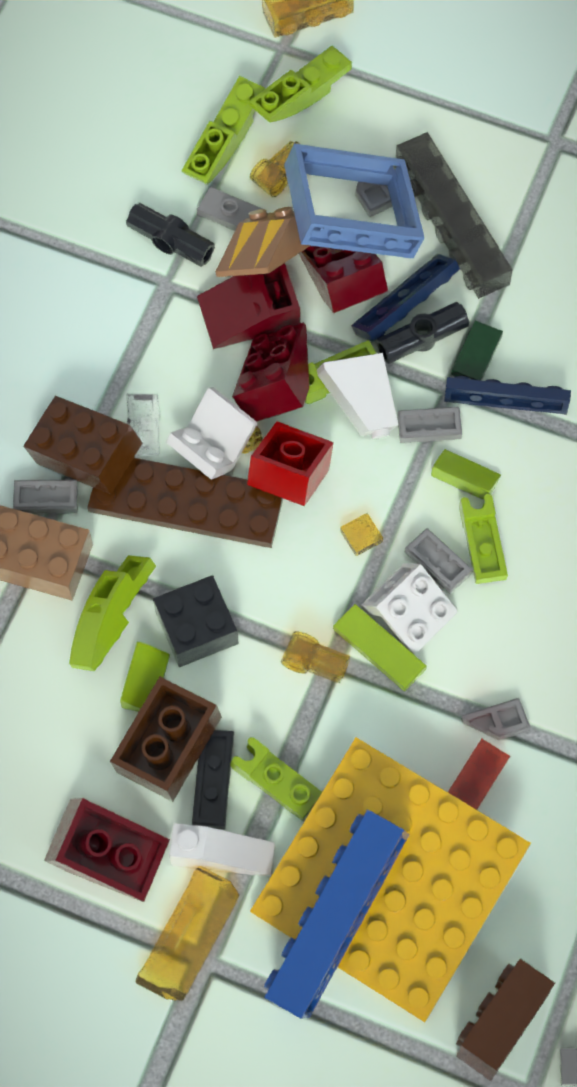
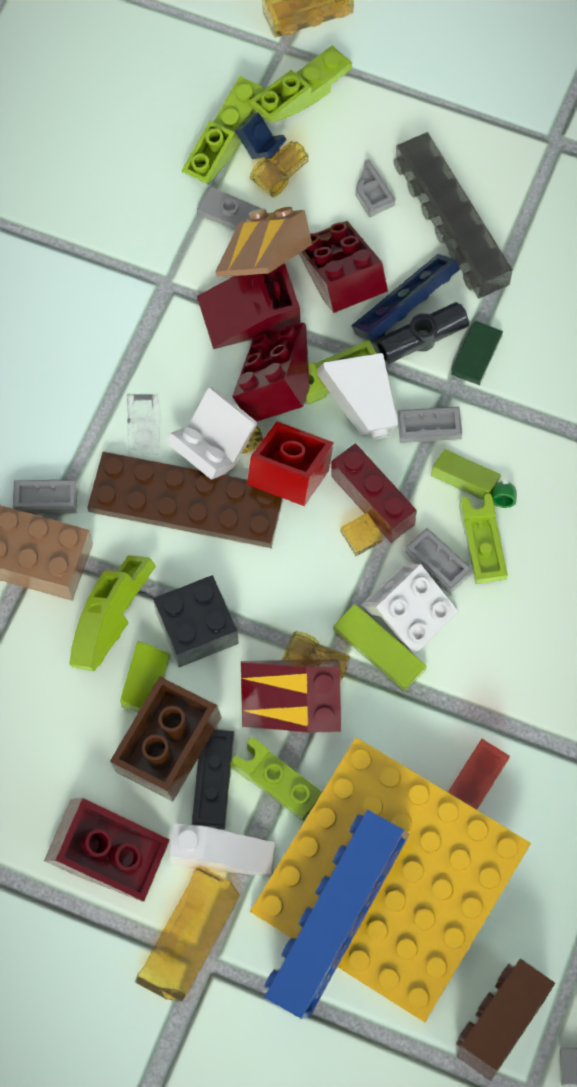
reddish brown brick [23,395,143,495] -> none
black piece [126,202,215,267] -> none
medium blue window [284,143,425,259] -> none
dark blue plate [444,376,571,415] -> none
light grey tile [461,698,530,740] -> none
none -> dark blue bracket [234,112,287,159]
none -> dark red slope [241,659,341,733]
none -> dark red brick [331,443,417,543]
none -> green hinge [492,481,517,508]

